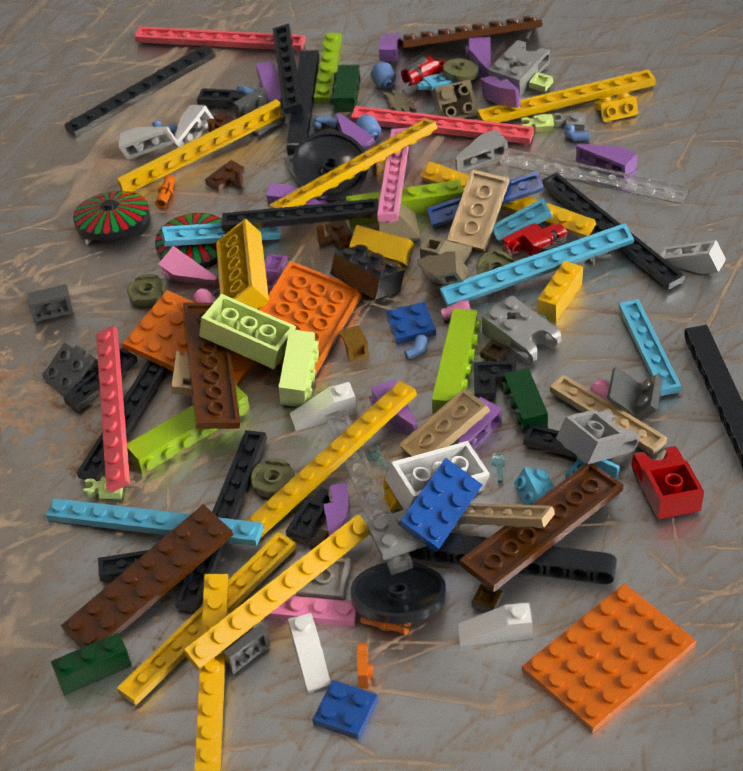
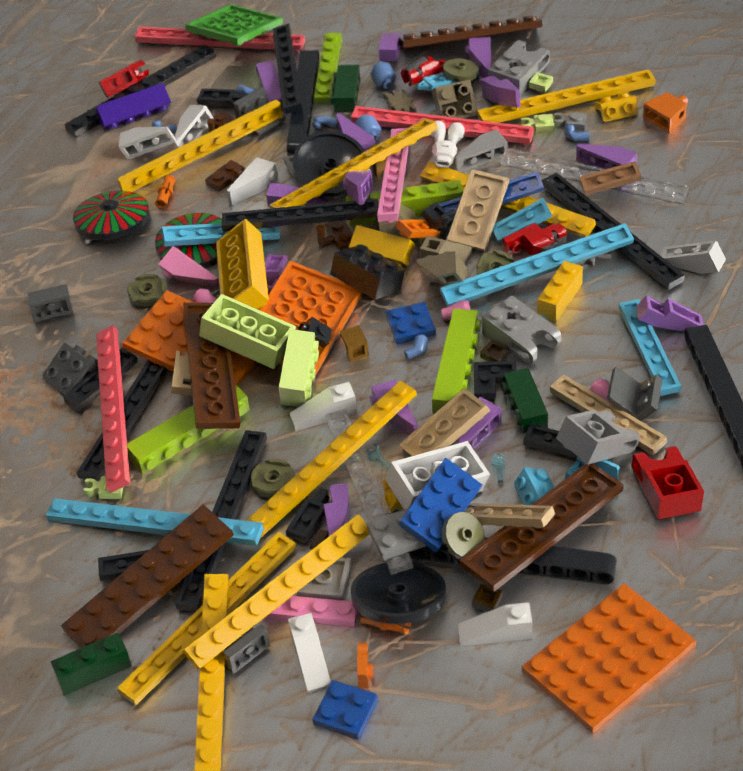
none -> dark purple brick [95,83,171,131]
none -> red plate [98,60,149,98]
none -> bright green plate [185,4,283,46]
none -> white slope [227,157,278,206]
none -> black bracket [297,317,332,348]
none -> medium lavender slope [343,170,373,205]
none -> orange plate [395,219,442,239]
none -> black bracket [421,202,456,231]
none -> white piece [430,120,464,168]
none -> plate [441,512,485,559]
none -> medium nougat plate [579,161,641,196]
none -> medium lavender slope [636,295,703,331]
none -> orange torso [643,93,688,133]

